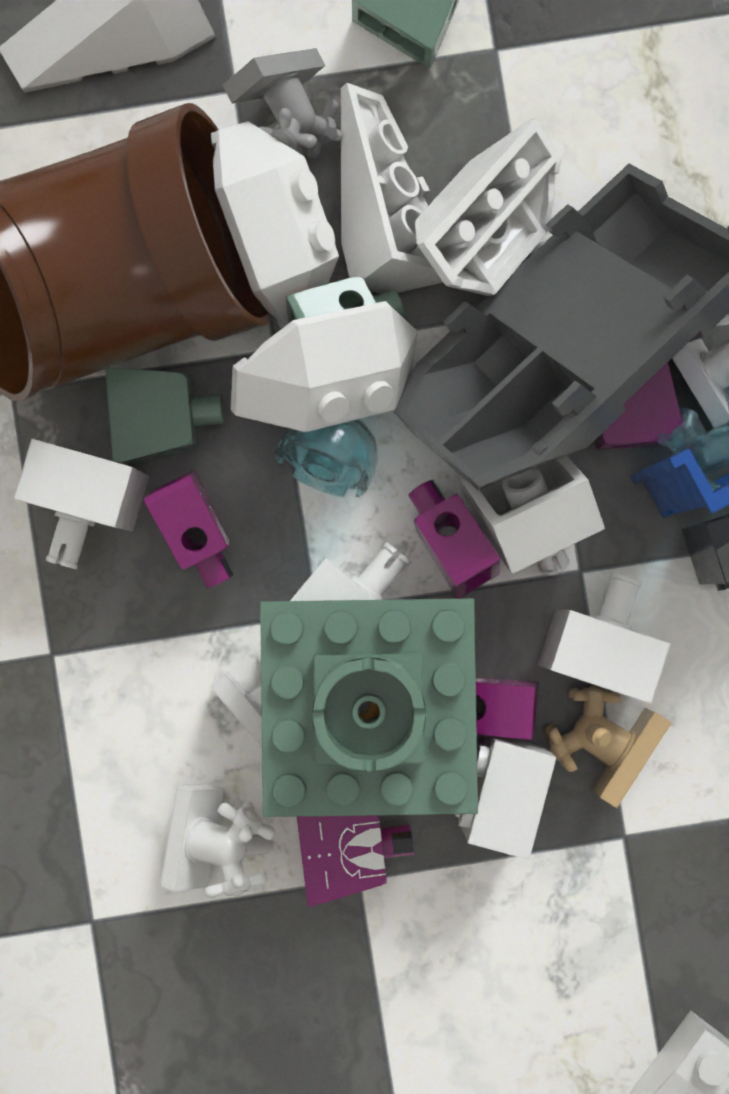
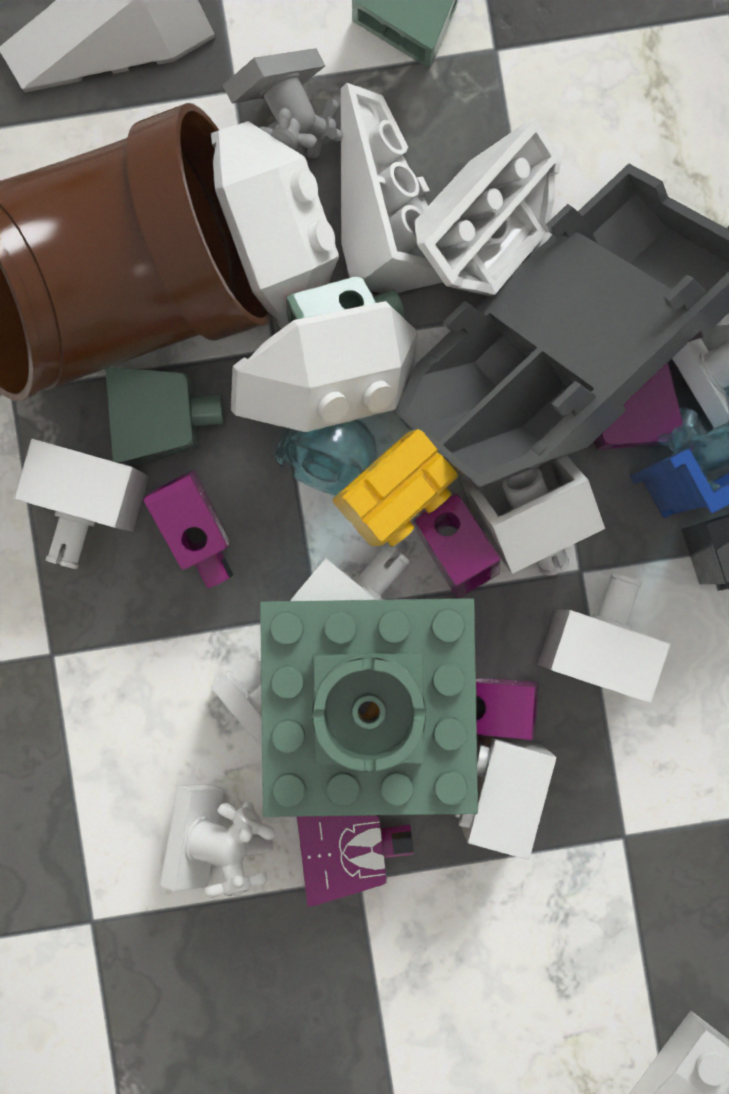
tan piece [544,685,672,808] -> none
none -> yellow brick [332,429,458,547]

